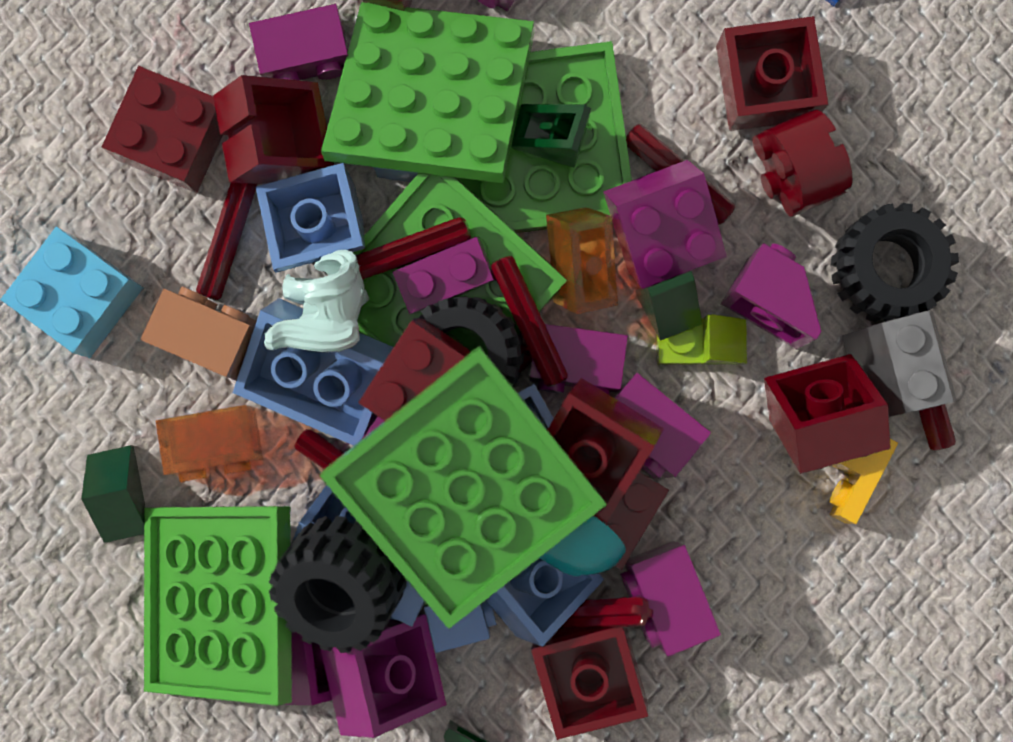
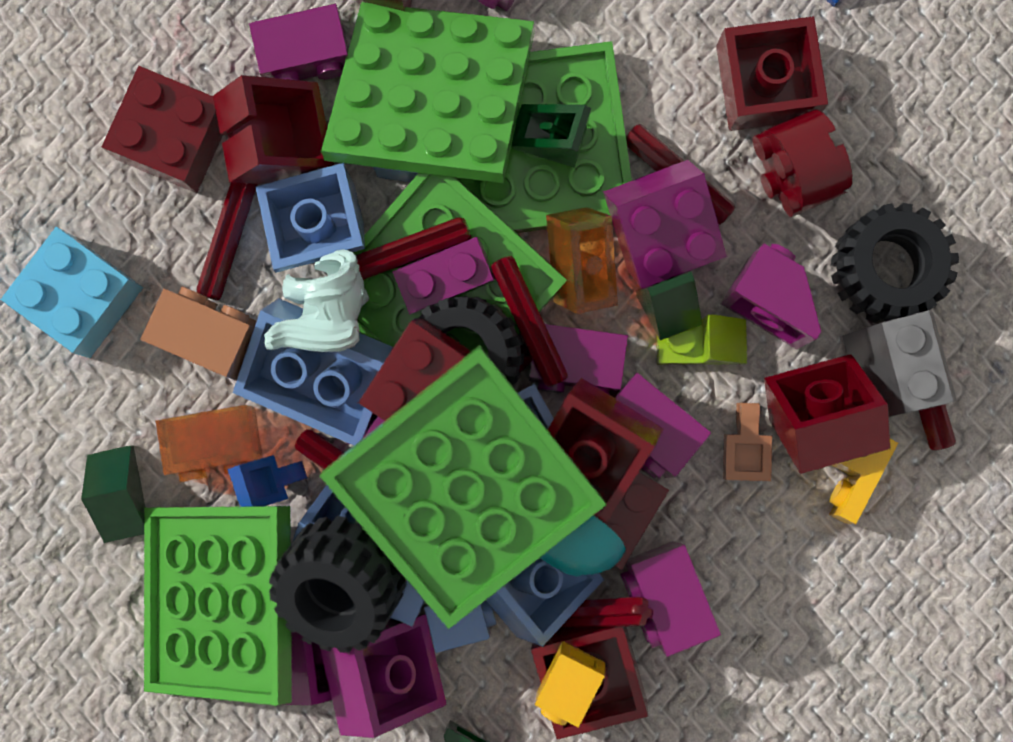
none -> blue plate [228,455,308,506]
none -> yellow brick [535,641,605,728]
none -> nougat plate [723,403,772,481]

